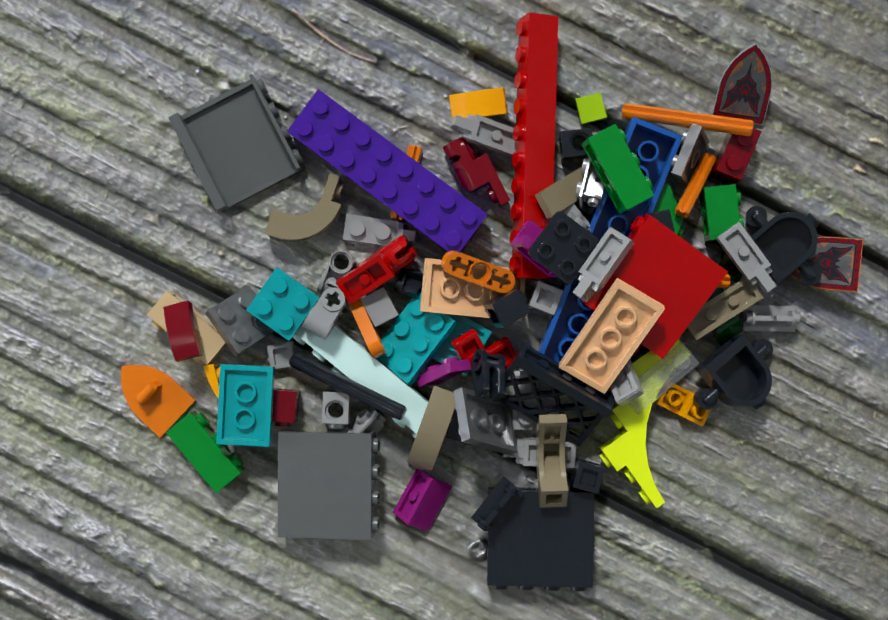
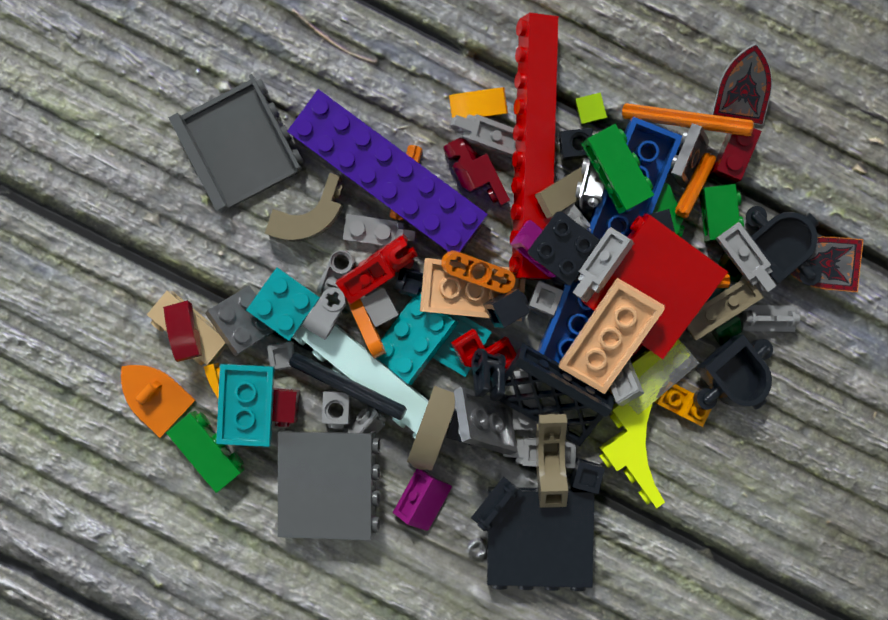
magenta plate [417,357,471,387] -> none

